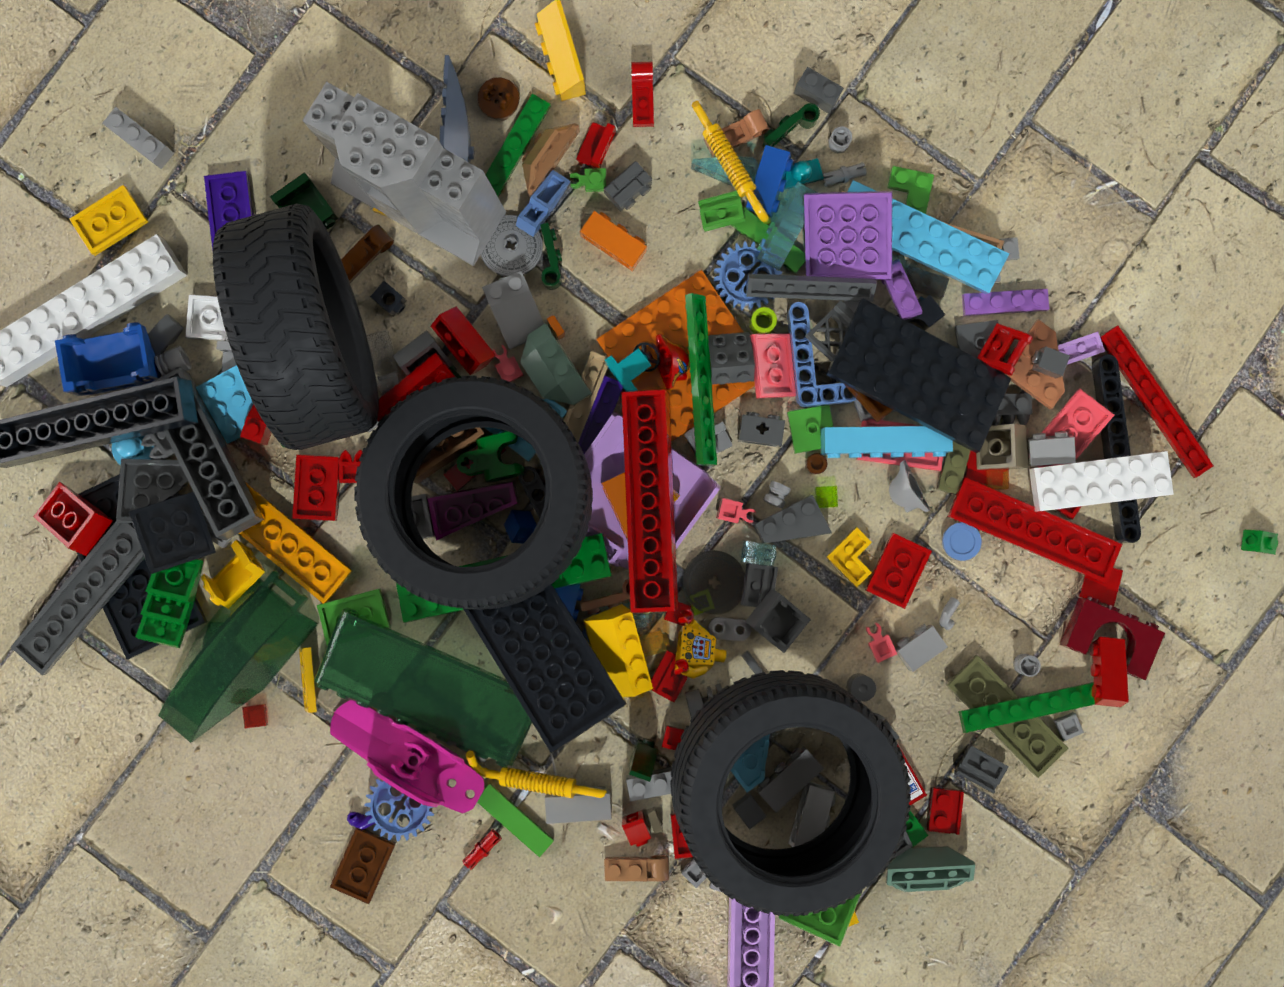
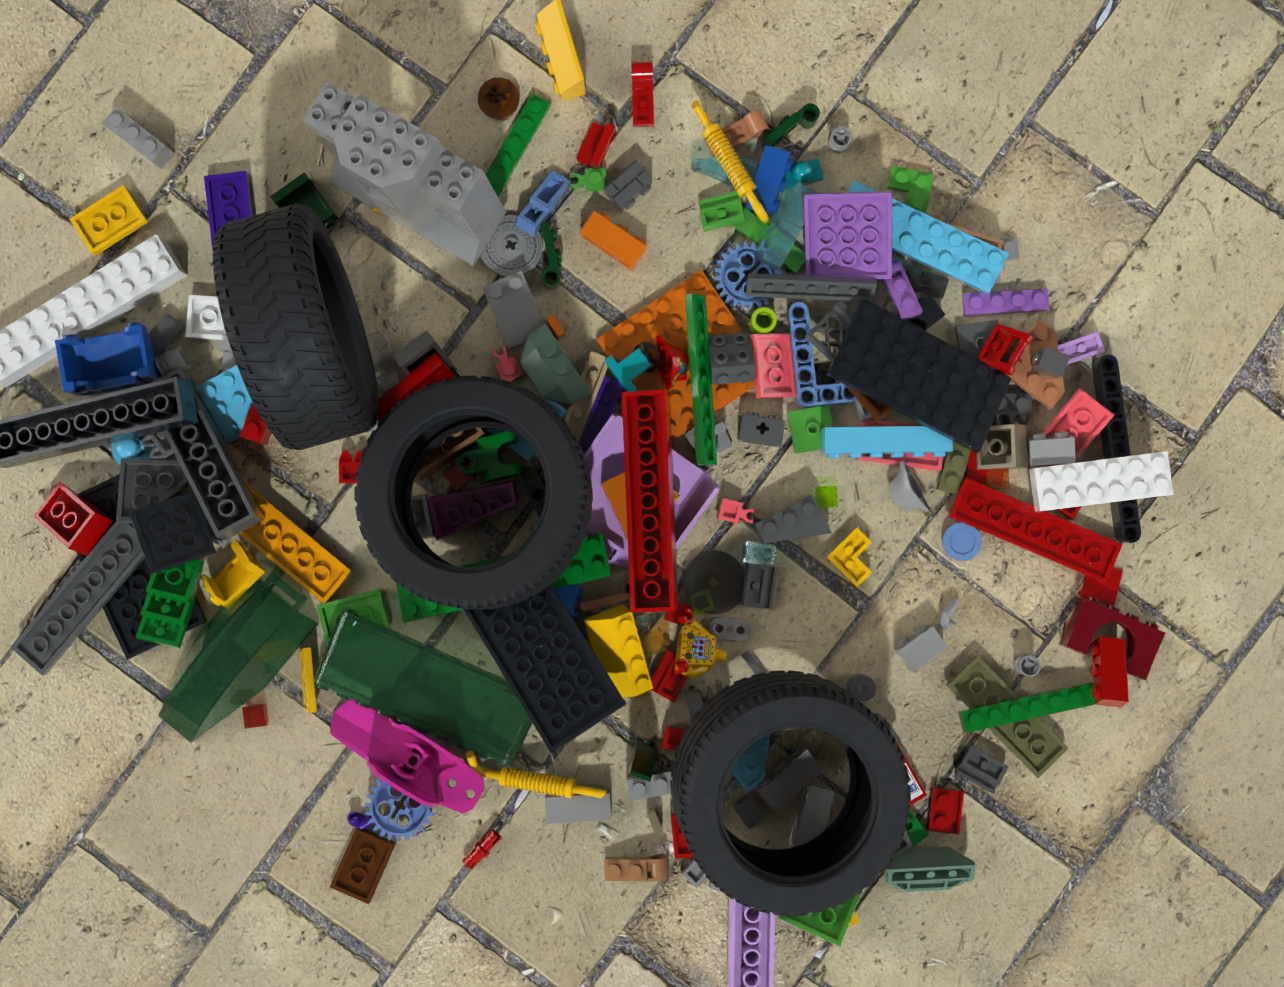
red plate [292,455,340,521] -> none
reddish brown plate [341,224,394,283] -> none
black brick [370,281,407,317] -> none
red brick [430,306,496,375] -> none
sand blue wedge [440,55,475,163] -> none
bright green tile [477,783,554,858] -> none
blue panel [504,510,537,544] -> none
medium nougat wedge [522,123,579,198] -> none
red slope [622,810,651,847] -> none
dark grey container [745,589,811,653] -> none
light grey wheel [763,481,791,509] -> none
dark grey brick [794,67,844,114] -> none
reddish brown tile [805,453,828,475] -> none
light grey pin [822,162,867,187] -> none
red plate [865,533,932,609] -> none
coral plate [866,623,897,663] -> none
light grey tile [1054,712,1084,741] -> none
red plate [1100,325,1214,478] -> none
green bracket [1241,529,1278,555] -> none

